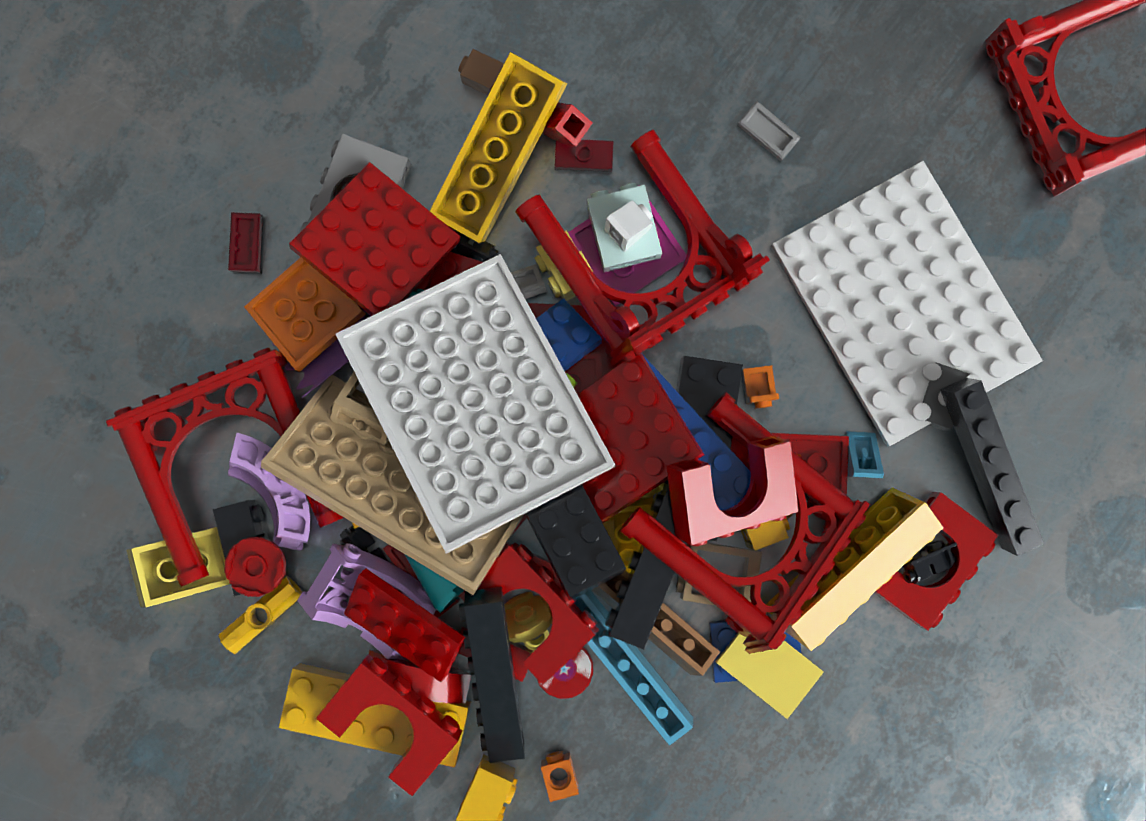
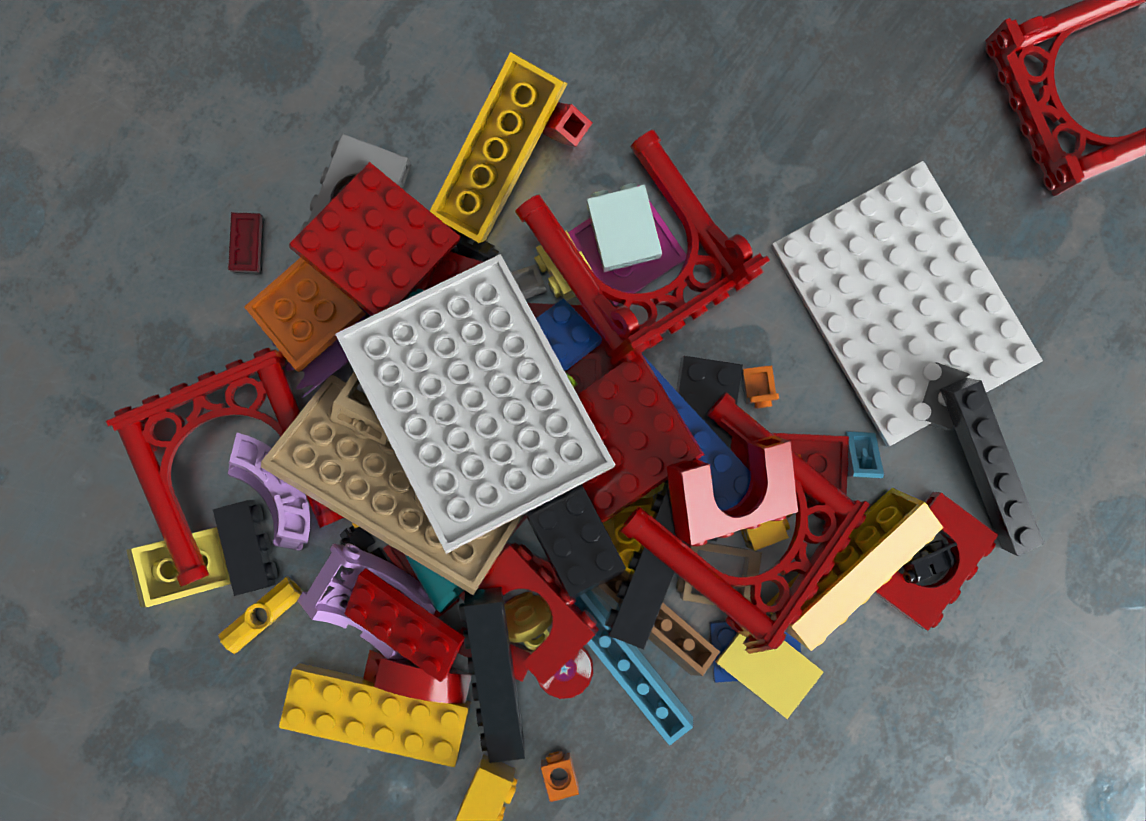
red tile [224,537,286,597] -> none
red arch [316,654,463,796] -> none
medium nougat brick [458,49,504,95] -> none
dark red plate [555,140,614,172] -> none
white slope [605,200,653,252] -> none
light grey tile [737,101,801,161] -> none

